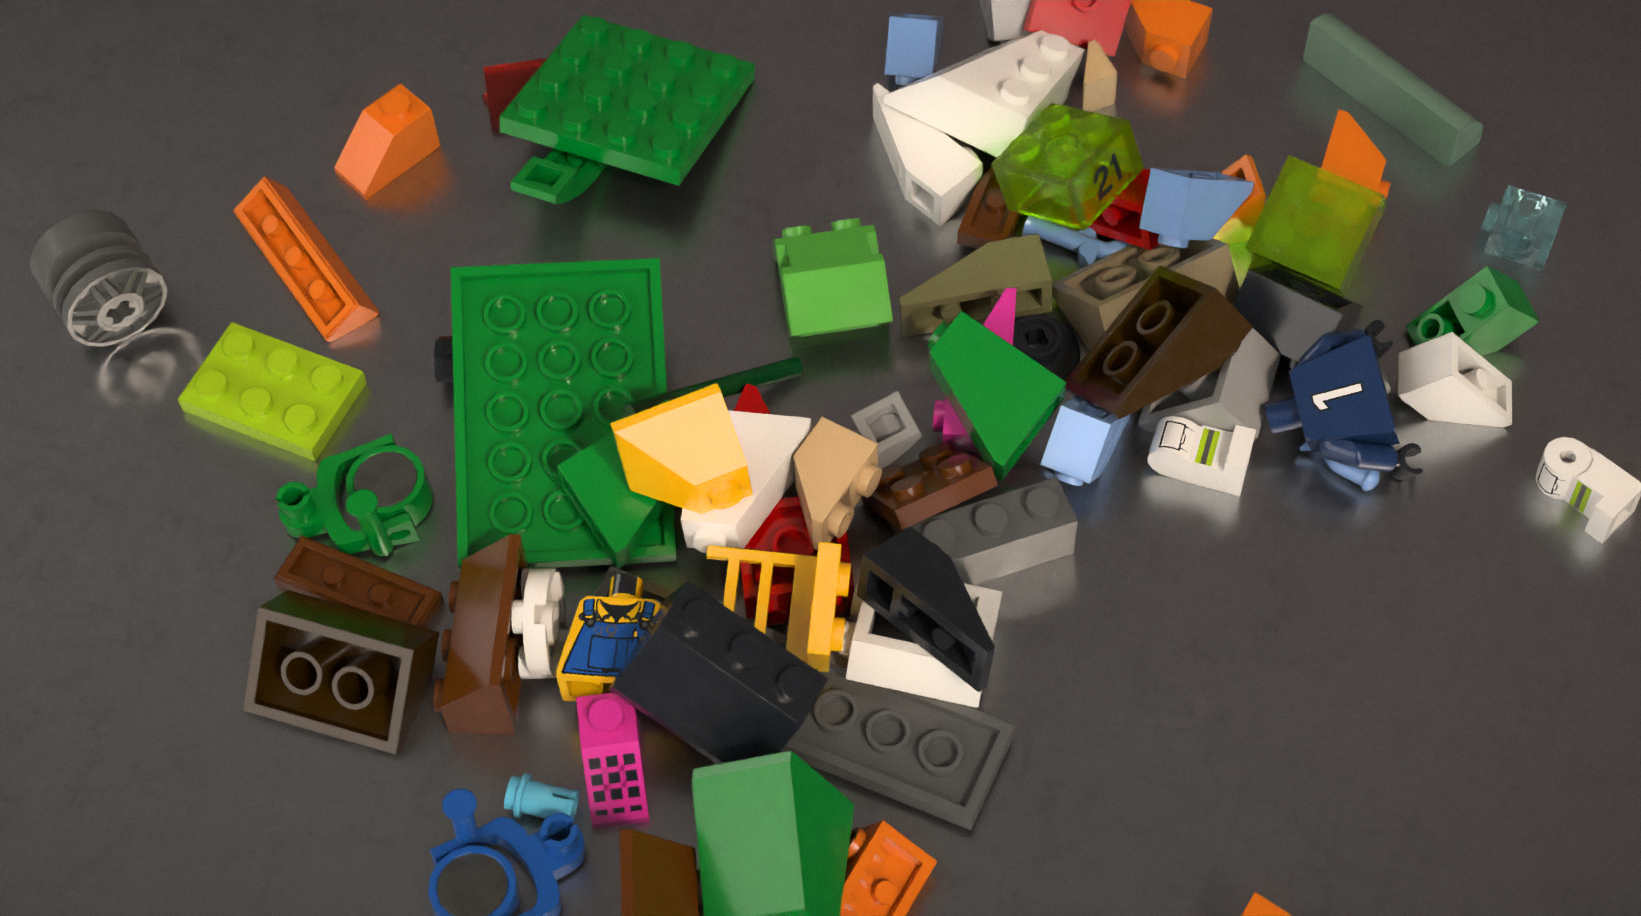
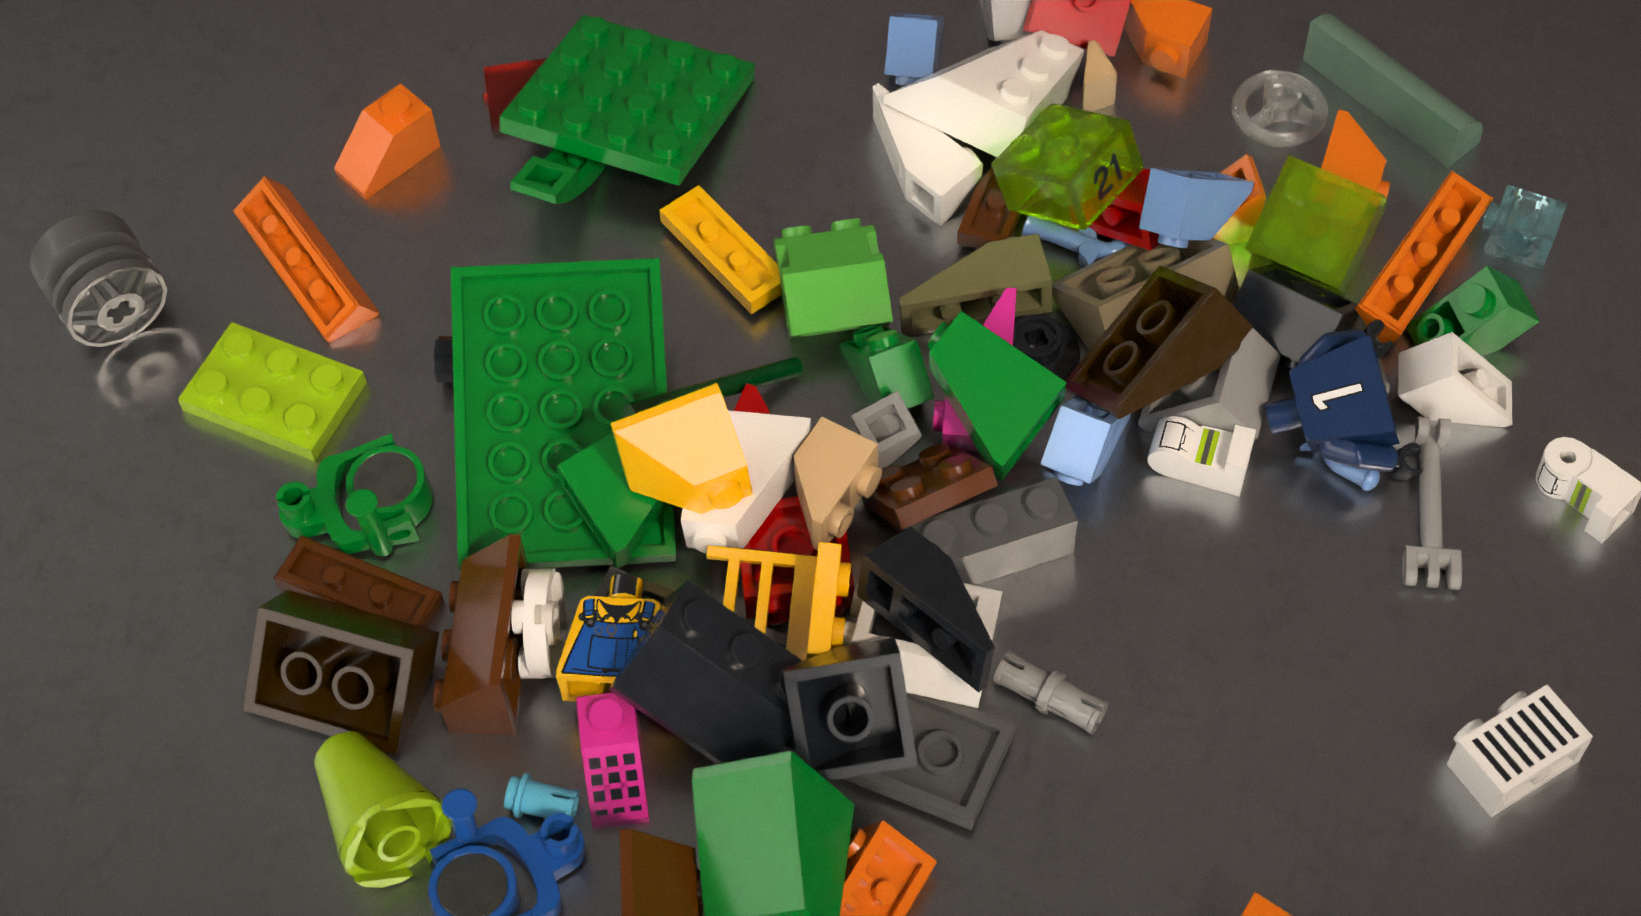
none -> lime cone [314,732,452,888]
none -> yellow plate [659,185,782,315]
none -> black slope [783,637,918,781]
none -> green slope [840,324,935,409]
none -> light grey pin [993,650,1109,734]
none -> clear piece [1231,70,1328,148]
none -> orange slope [1355,171,1494,344]
none -> light grey hinge [1402,416,1462,590]
none -> white brick [1447,684,1593,817]

